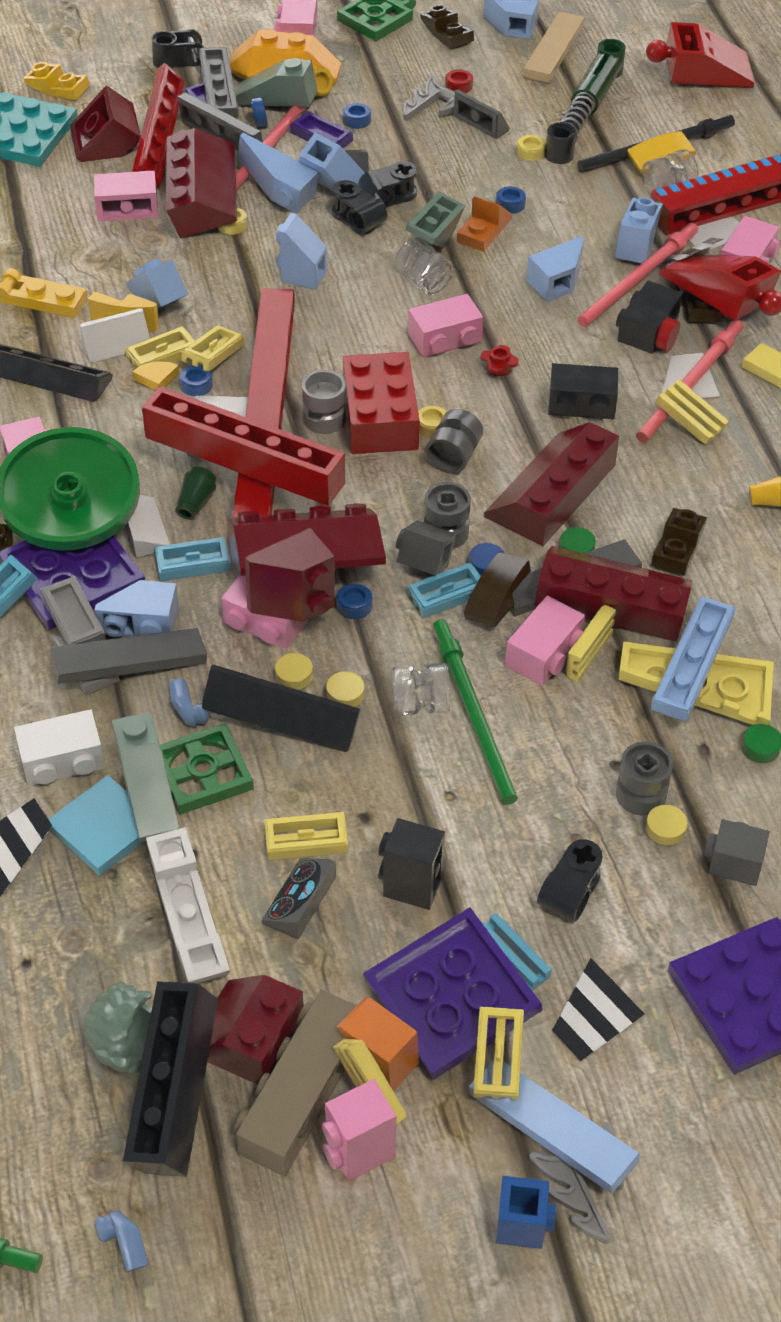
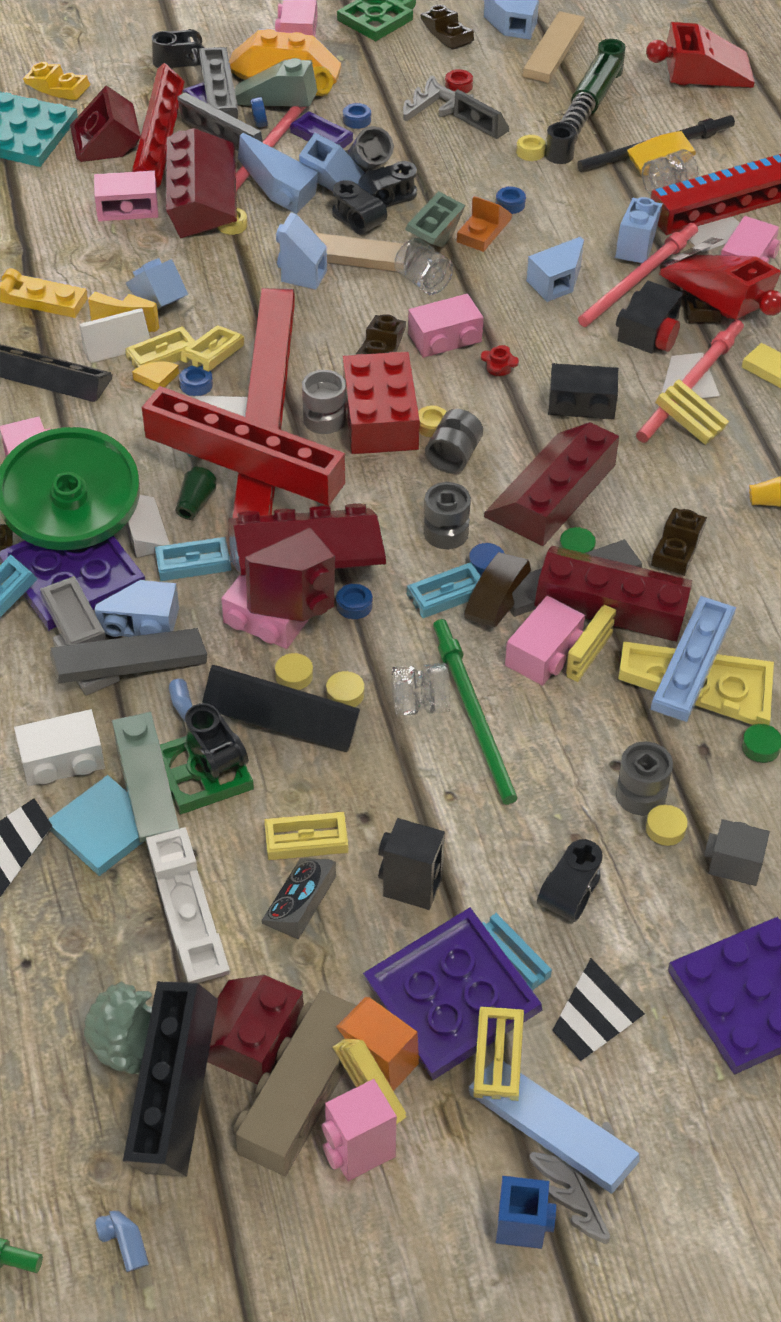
dark grey brick [396,520,456,576] -> none
none -> black piece [185,703,249,781]
none -> tan tile [315,233,409,272]
none -> dark grey wheel [348,126,394,173]
none -> dark brown slope [356,314,406,355]

